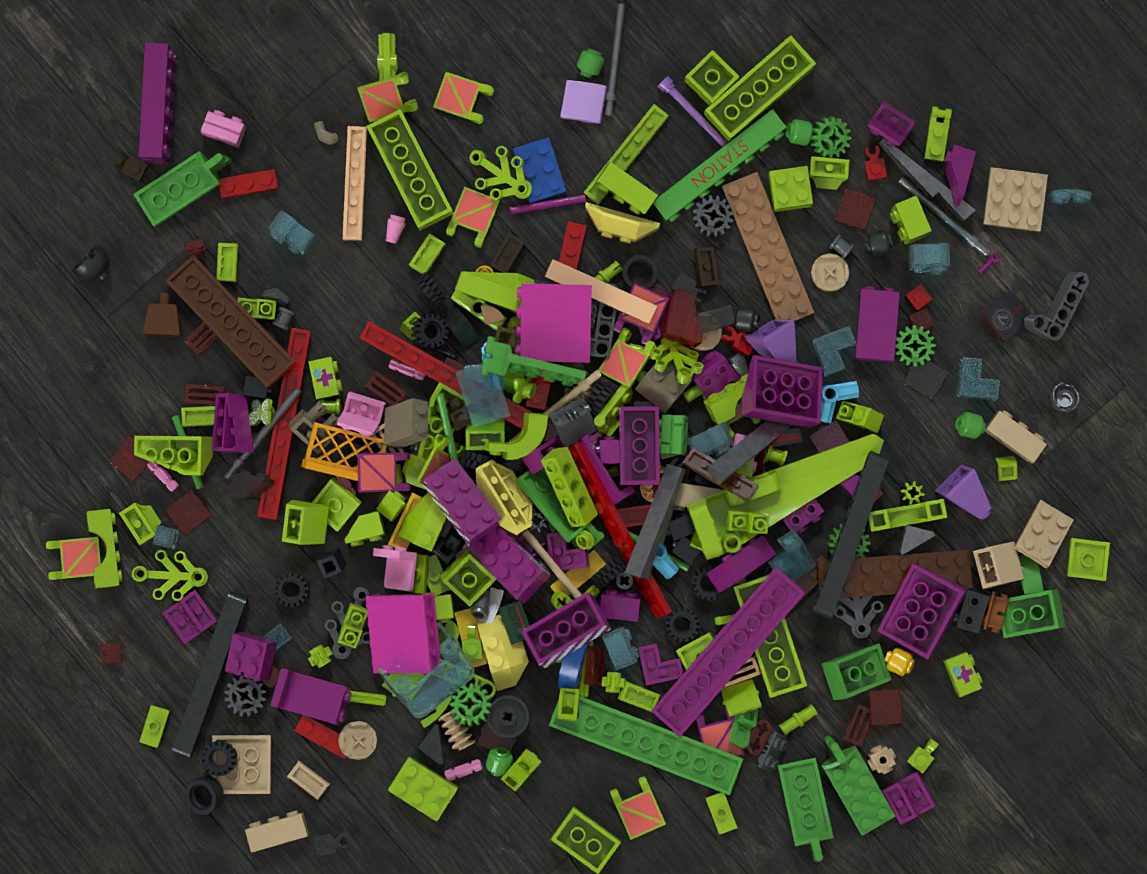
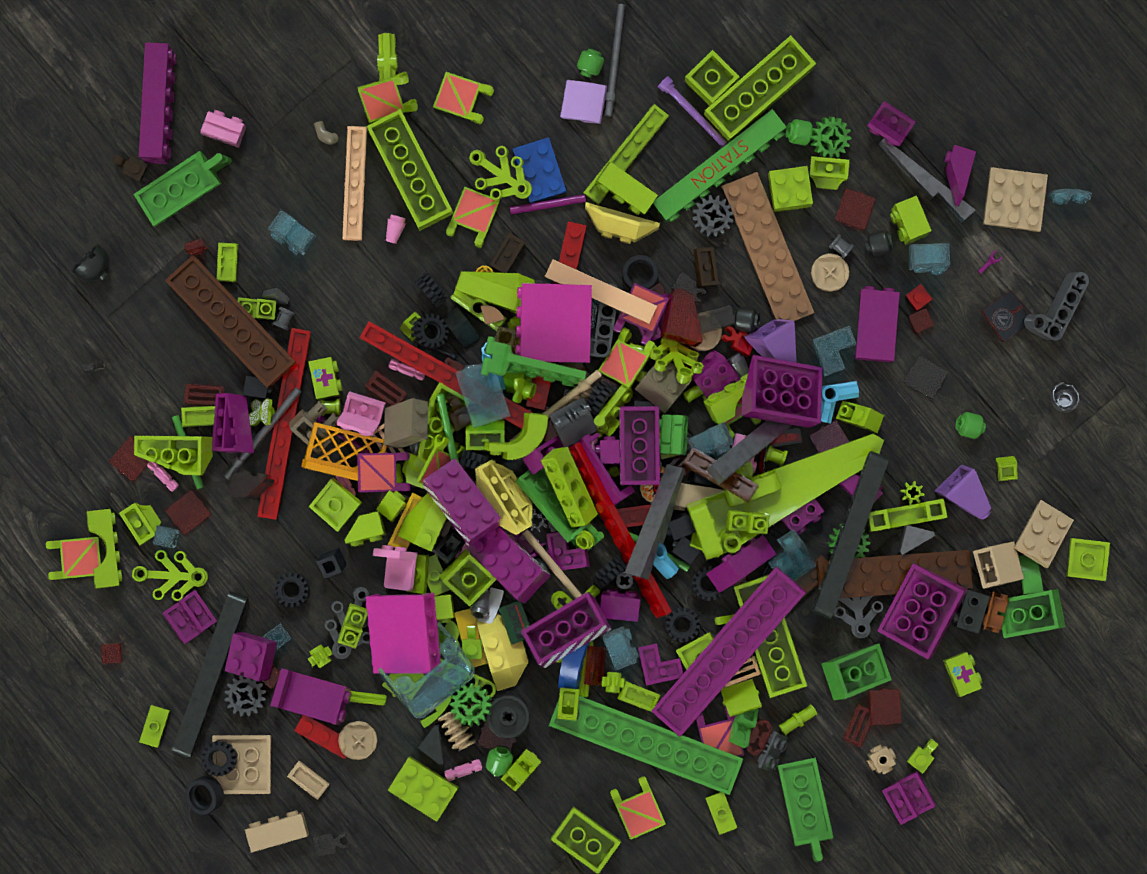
reddish brown torso [143,293,182,337] -> none
clear red tile [184,322,217,355] -> none
red plate [219,169,278,199] -> none
lime slope [282,500,330,545] -> none
lime plate [409,233,446,274] -> none
yellow tile [550,550,606,601] -> none
lime pin [594,261,623,284] -> none
bright green hinge [822,736,895,836] -> none
red plate [864,146,887,181] -> none
yellow head [885,648,915,676] -> none
bright green gear [895,325,936,367] -> none
flat silver bar [898,177,990,256] -> none
lime plate [924,107,952,162] -> none
clear light blue brick [956,357,1000,401] -> none
tan brick [985,410,1047,464] -> none

